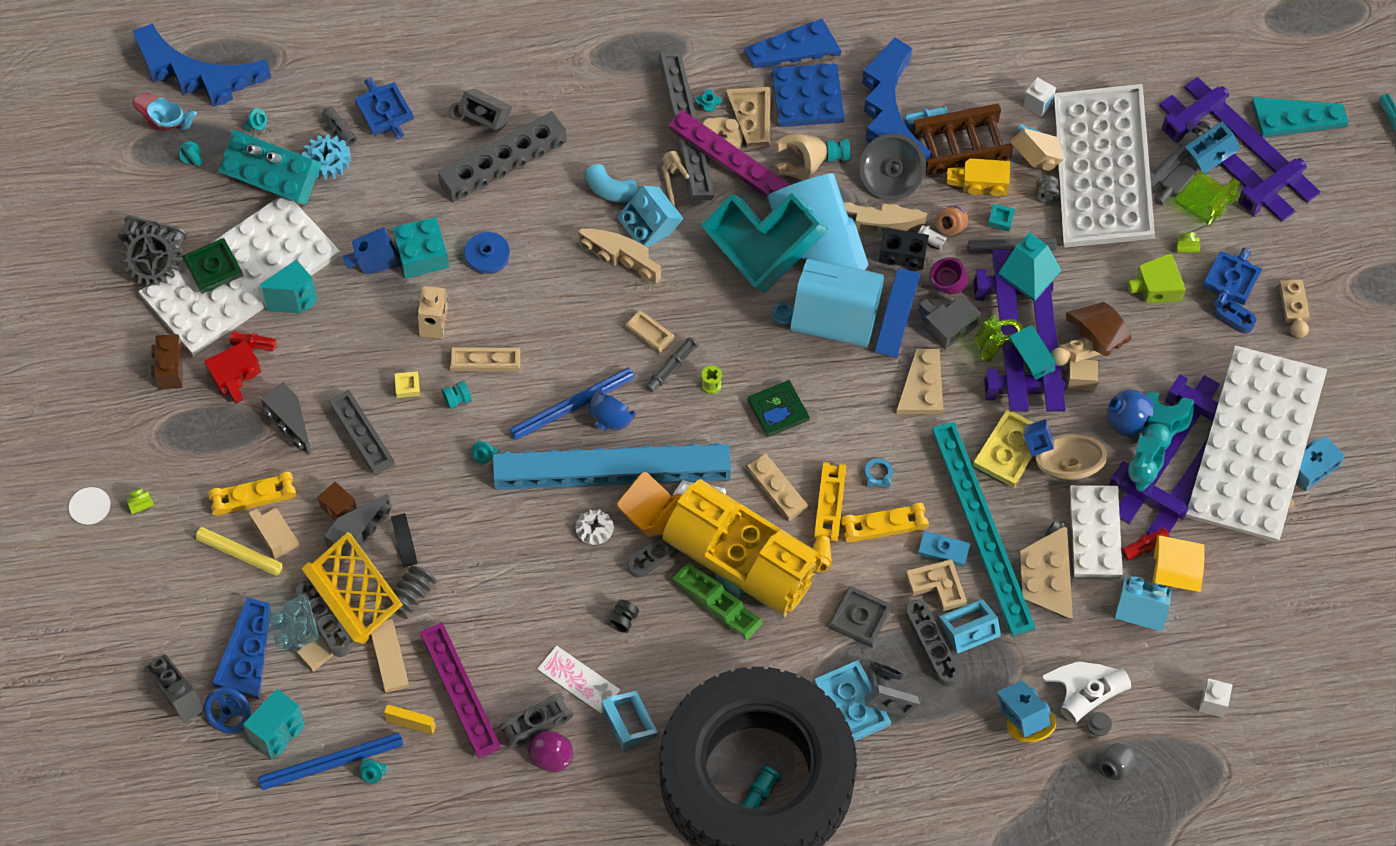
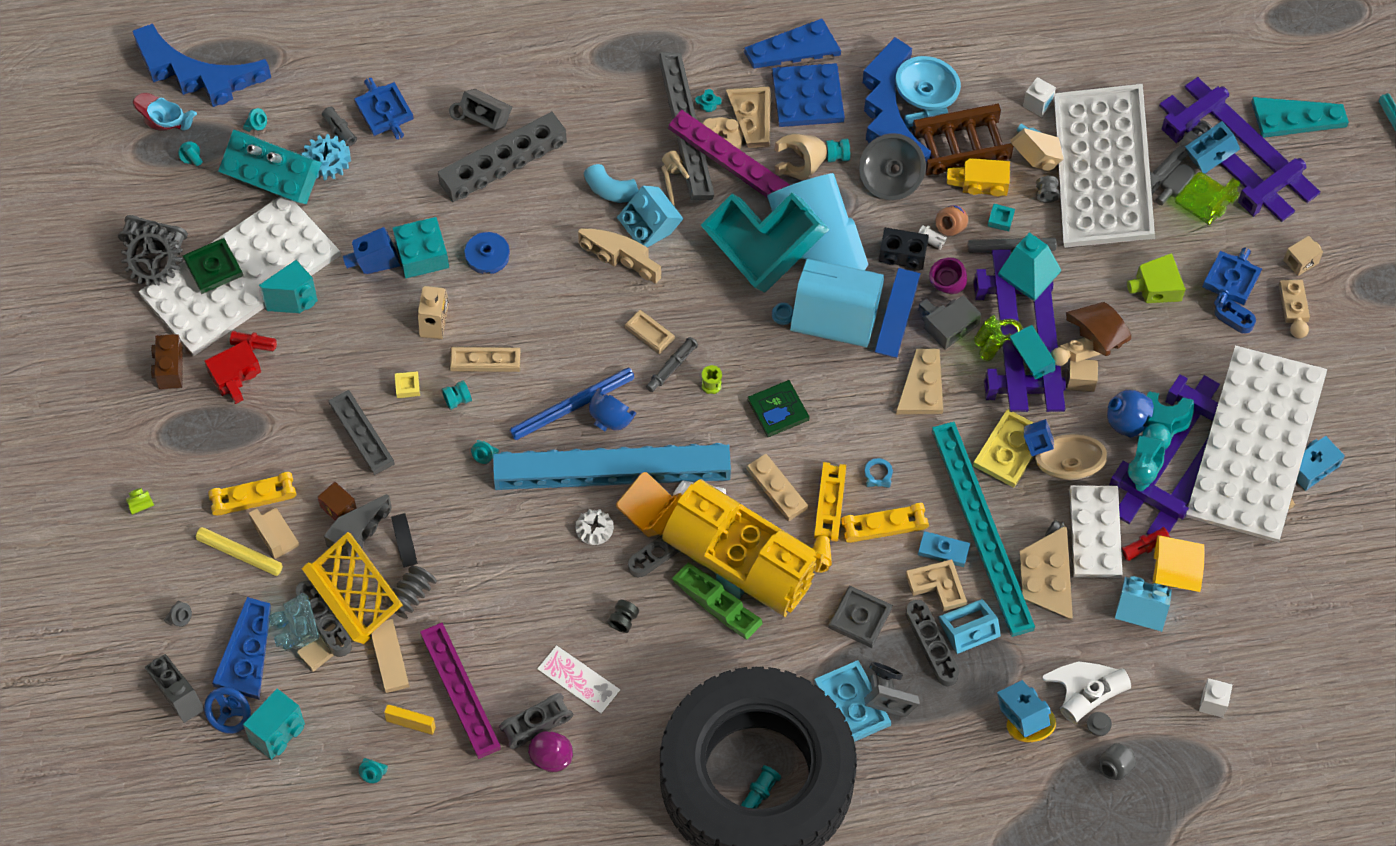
white sticker [69,487,110,525] -> none
blue axle [258,732,403,790] -> none
dark grey slope [261,382,311,455] -> none
medium azure tile [601,691,658,751] -> none
tan slope [843,202,927,236] -> none
lime plate [1176,232,1200,253] -> none
none -> dark grey plate [164,600,192,627]
none -> medium azure dish [895,56,961,110]
none -> tan brick [1284,236,1323,276]

